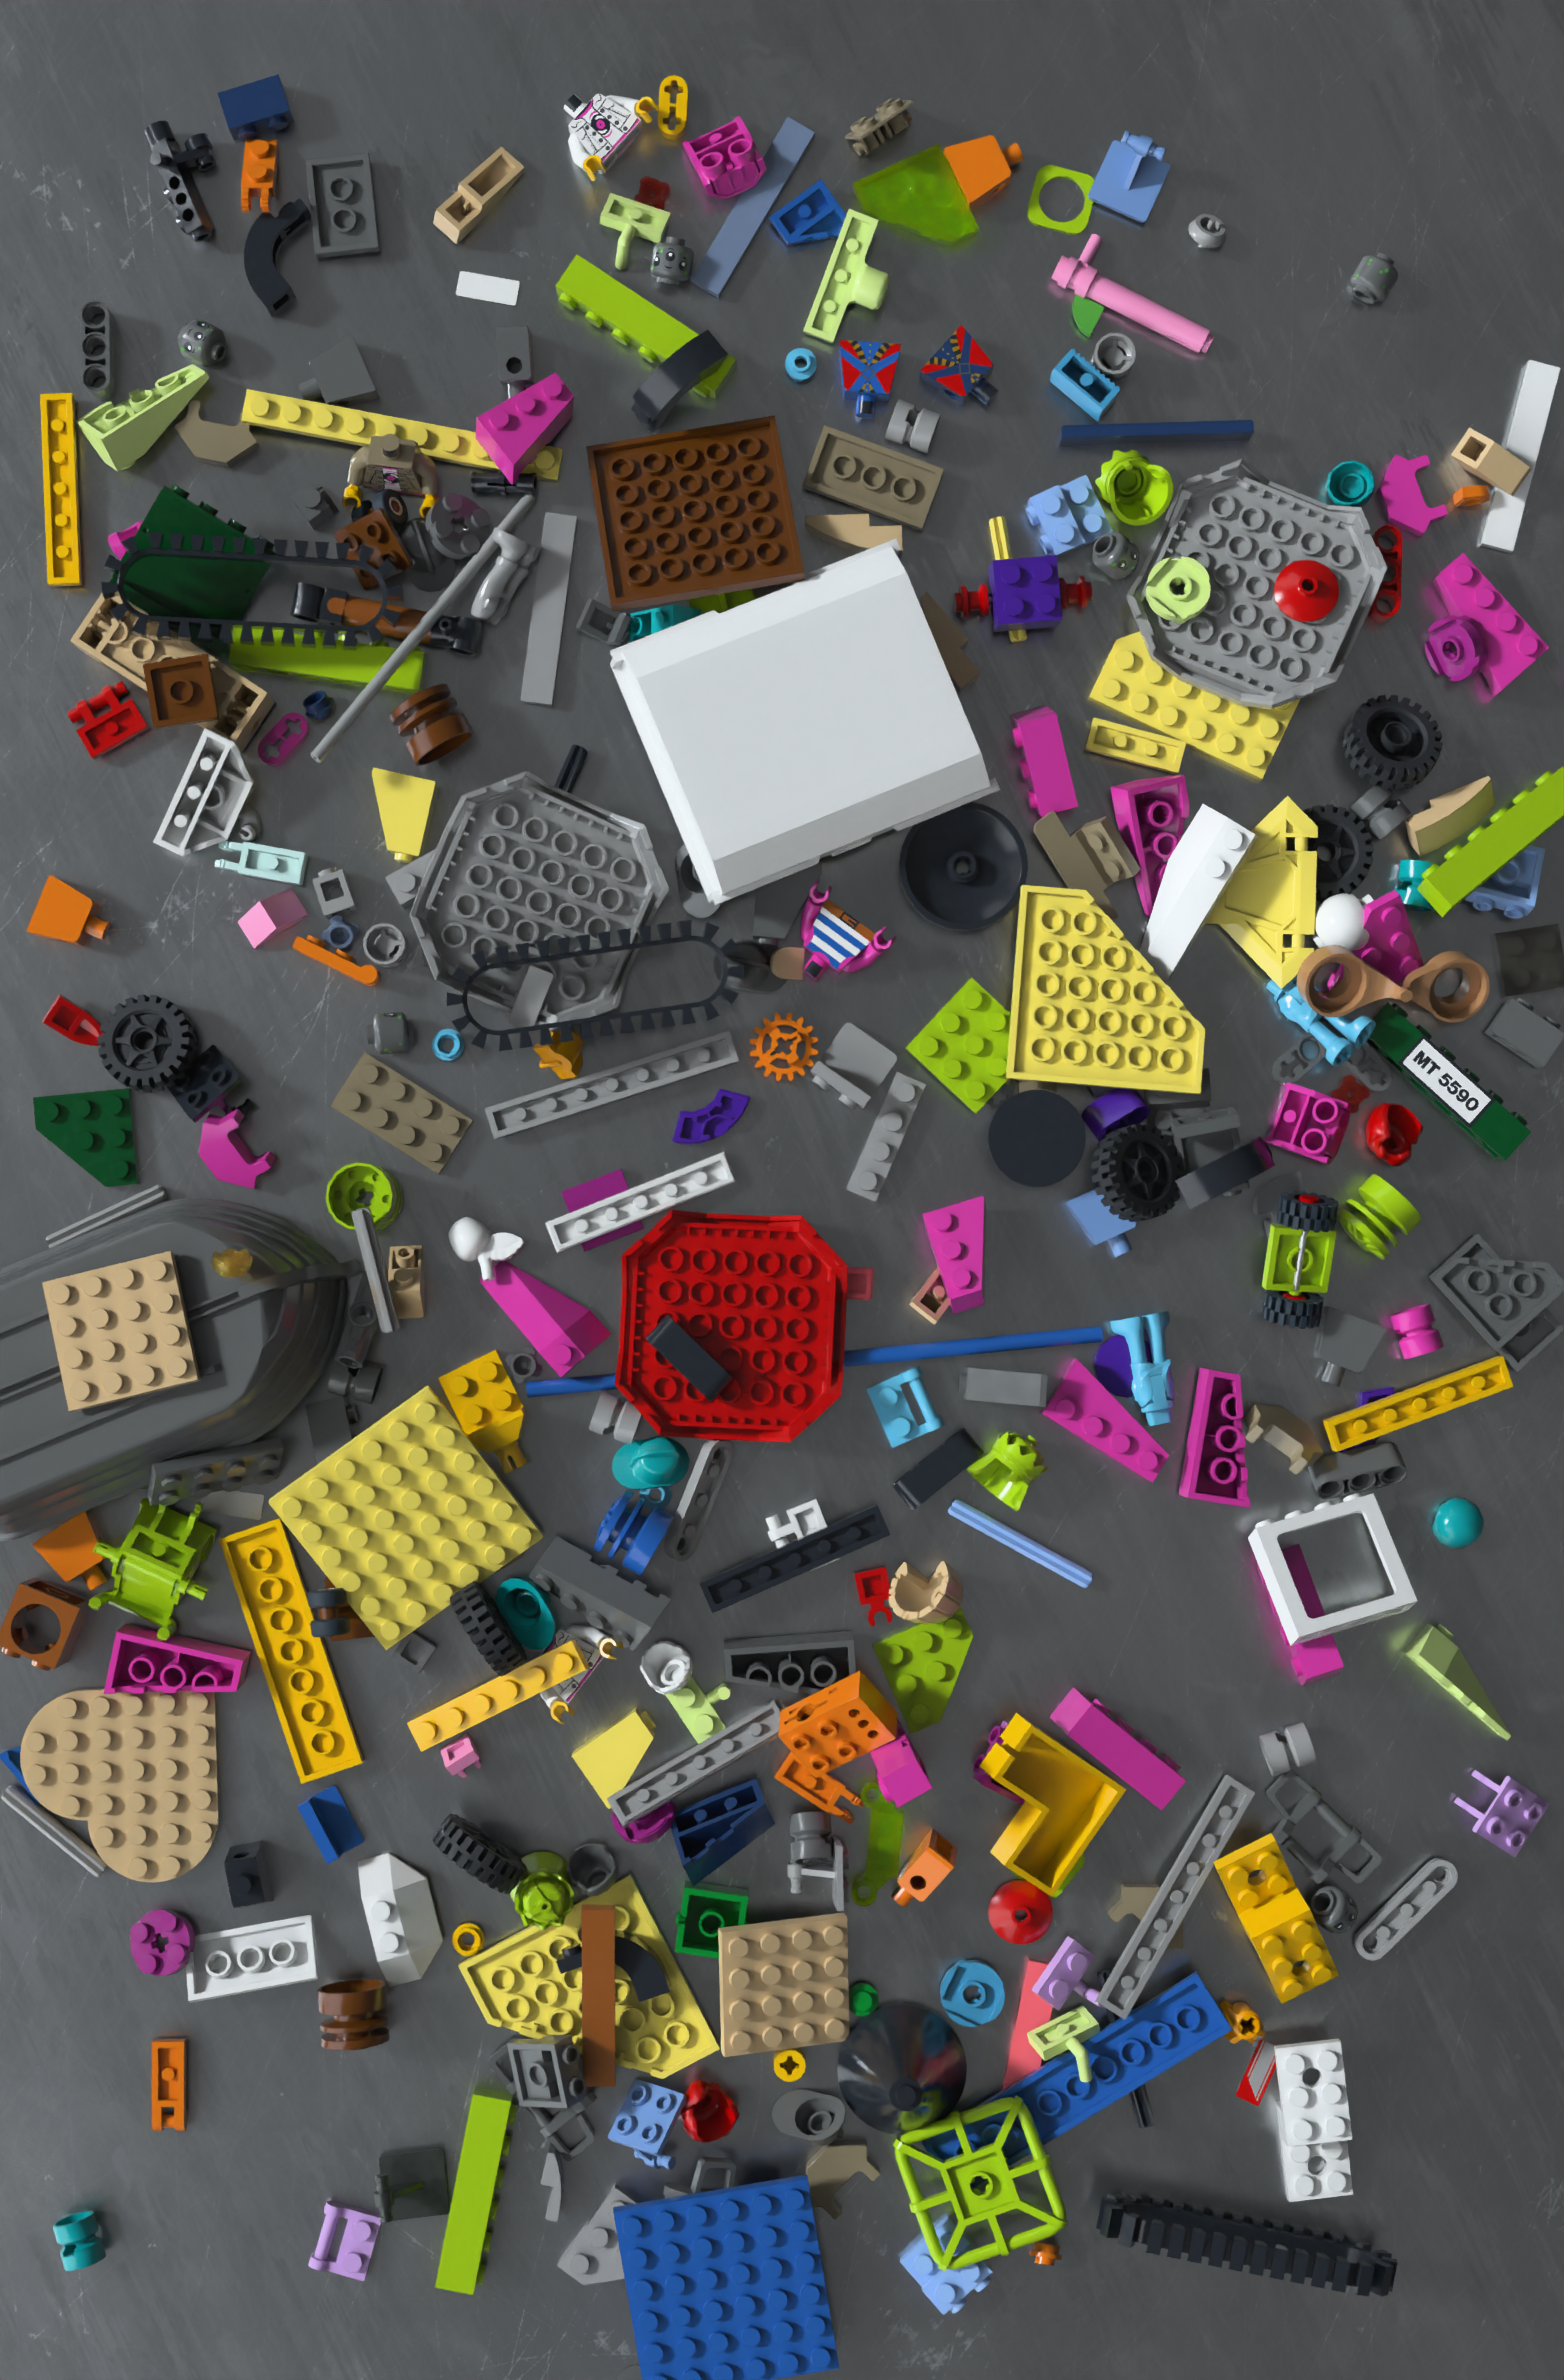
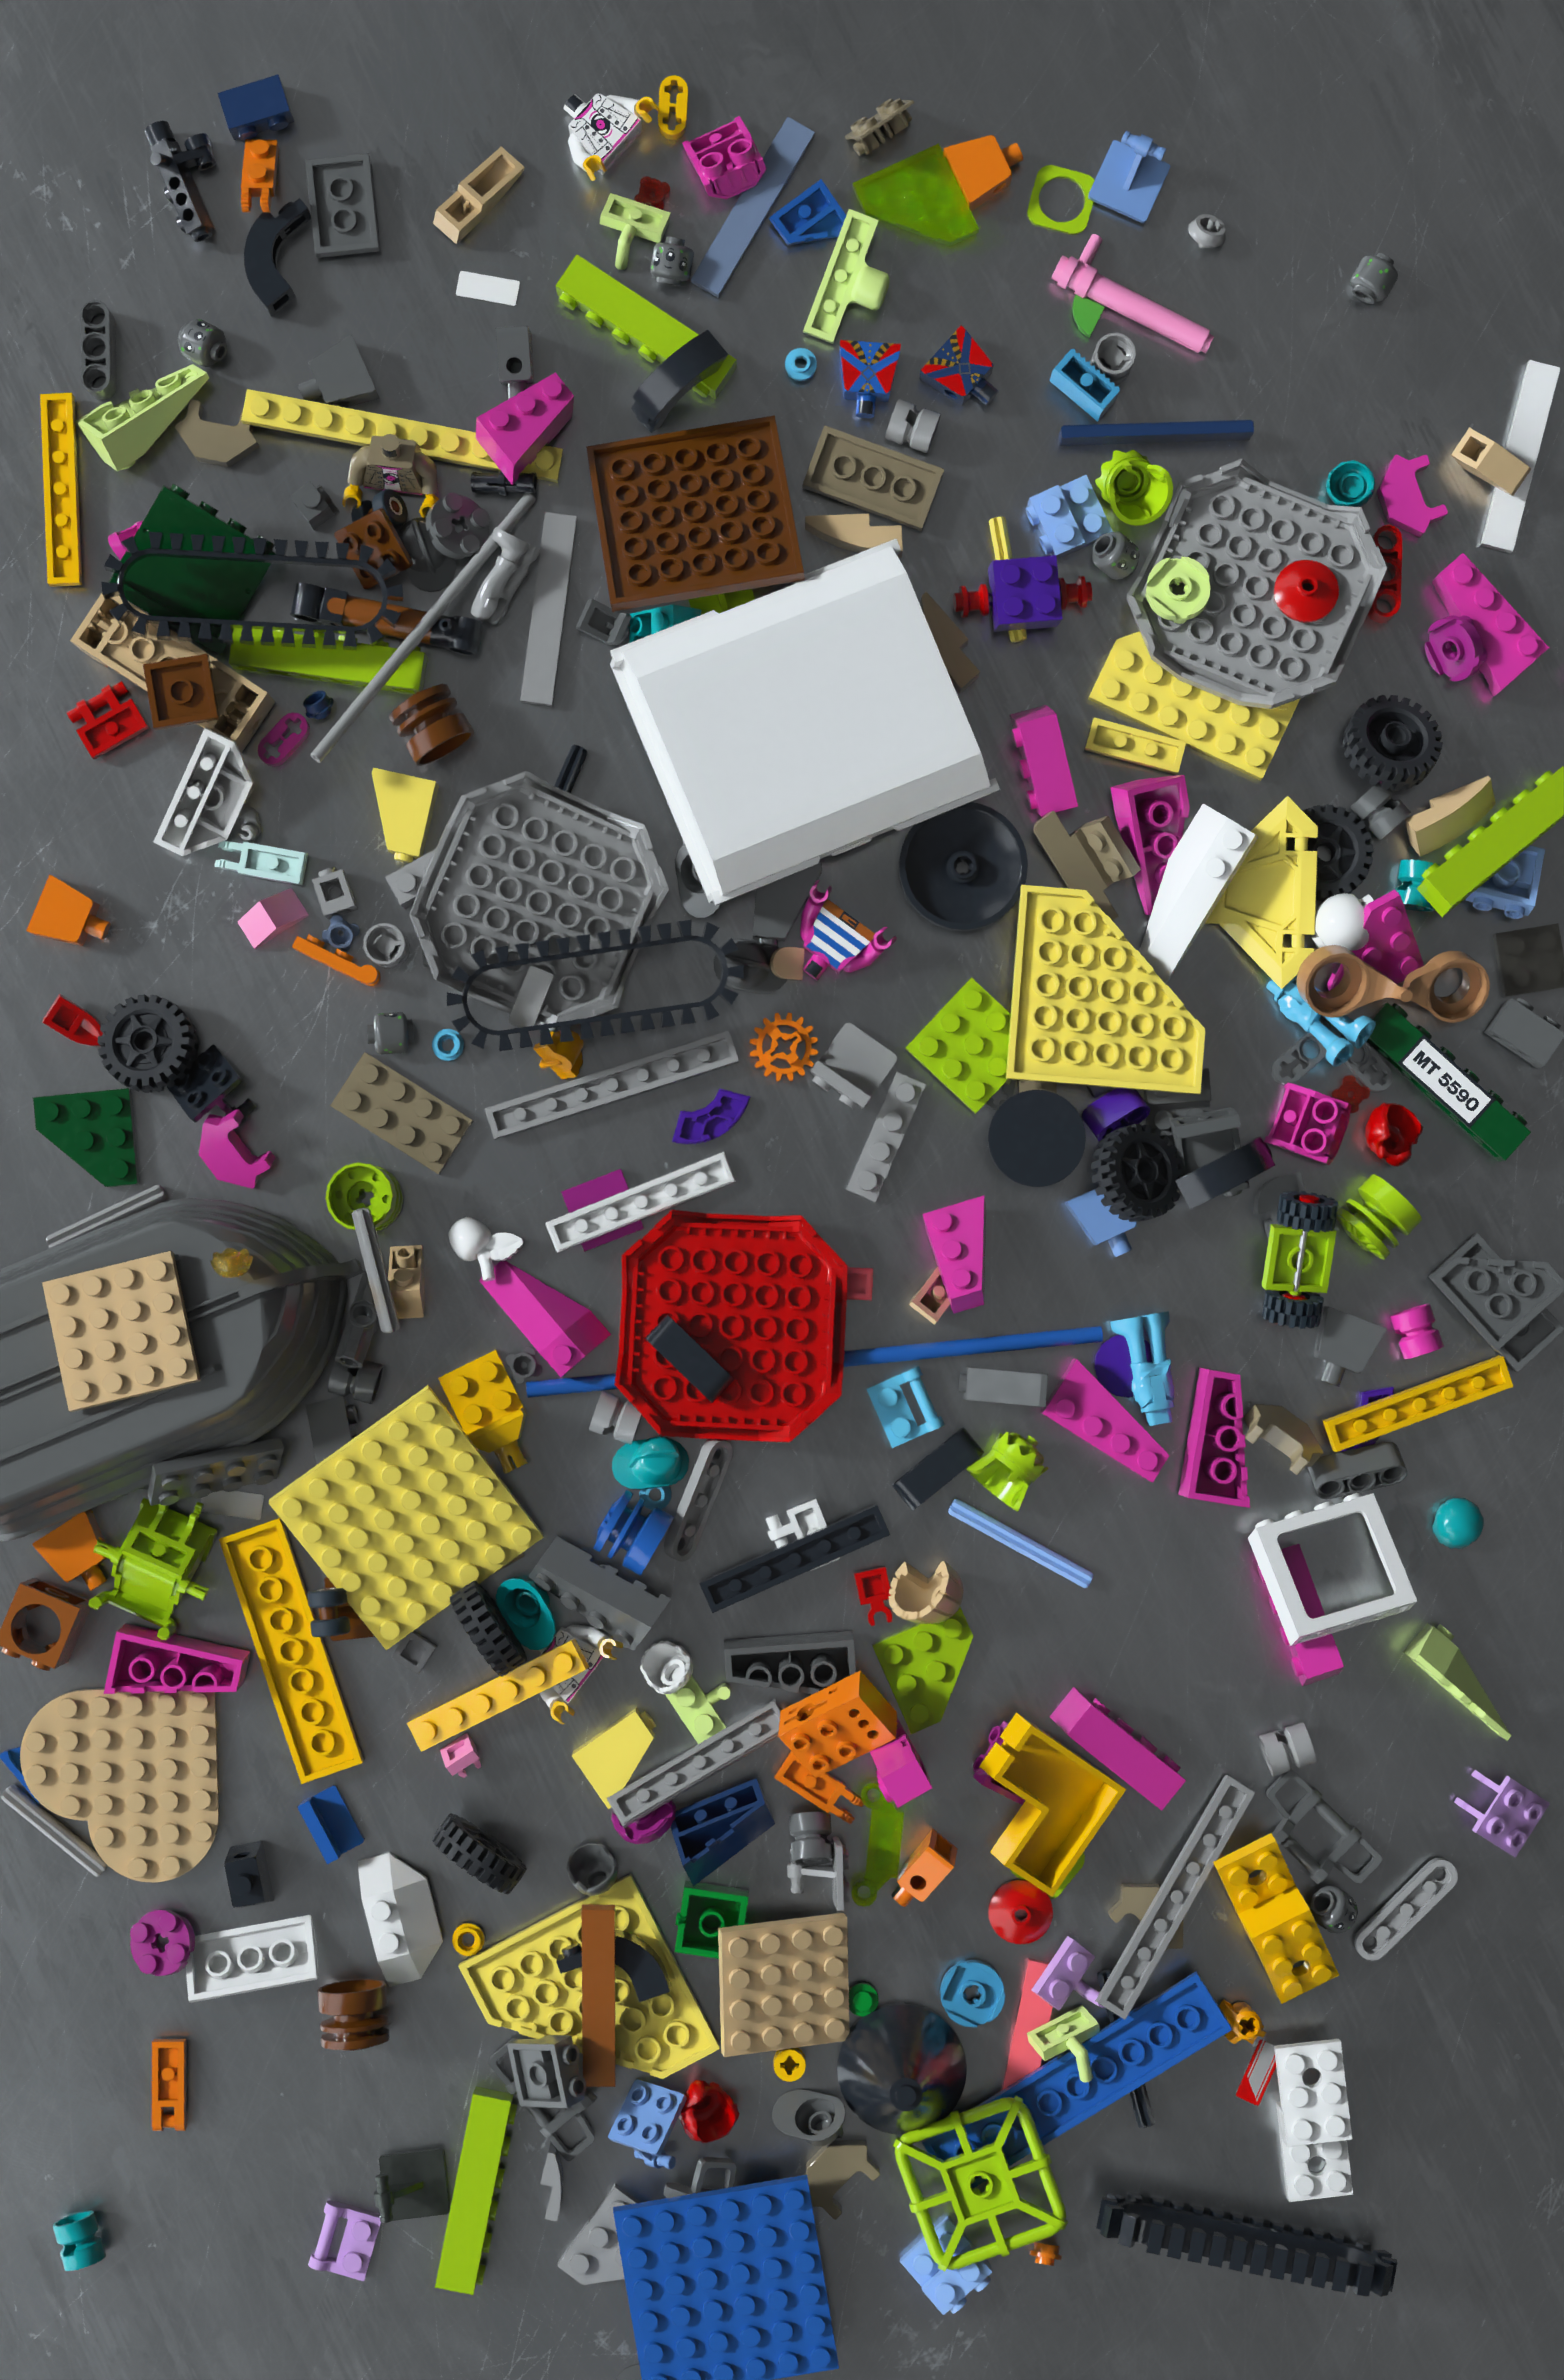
lime hat [510,1851,574,1930] -> none
orange tile [1453,485,1490,507] -> none

